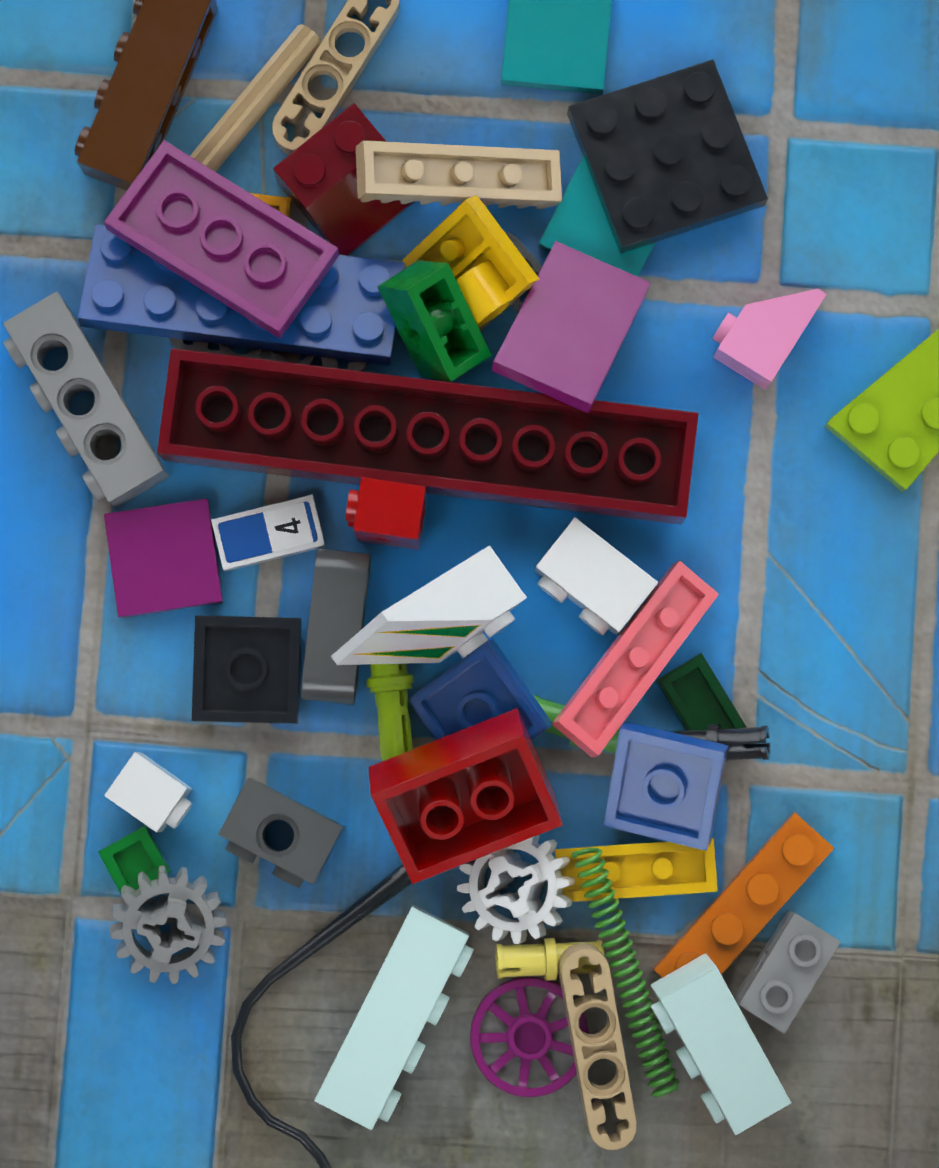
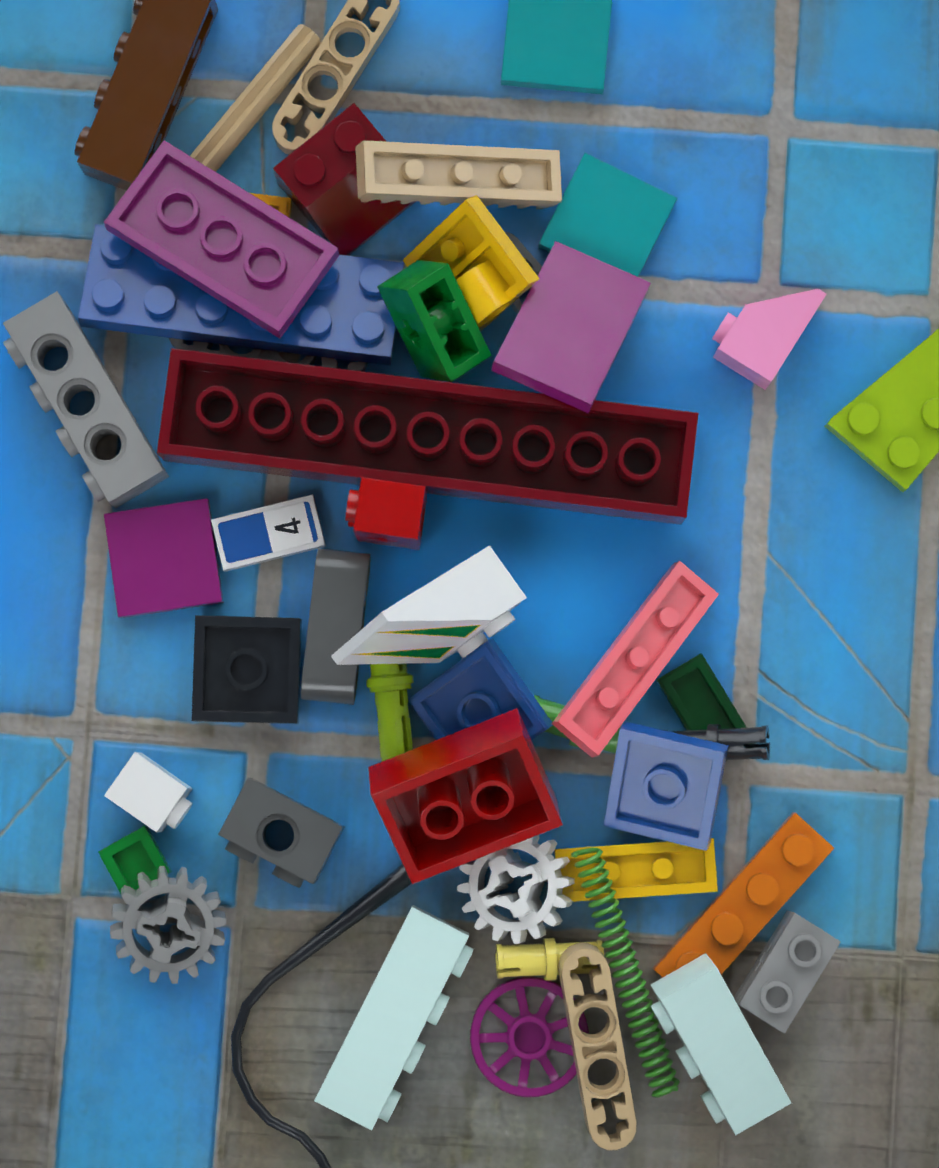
white brick [534,517,658,636] -> none
black plate [567,59,768,254] -> none

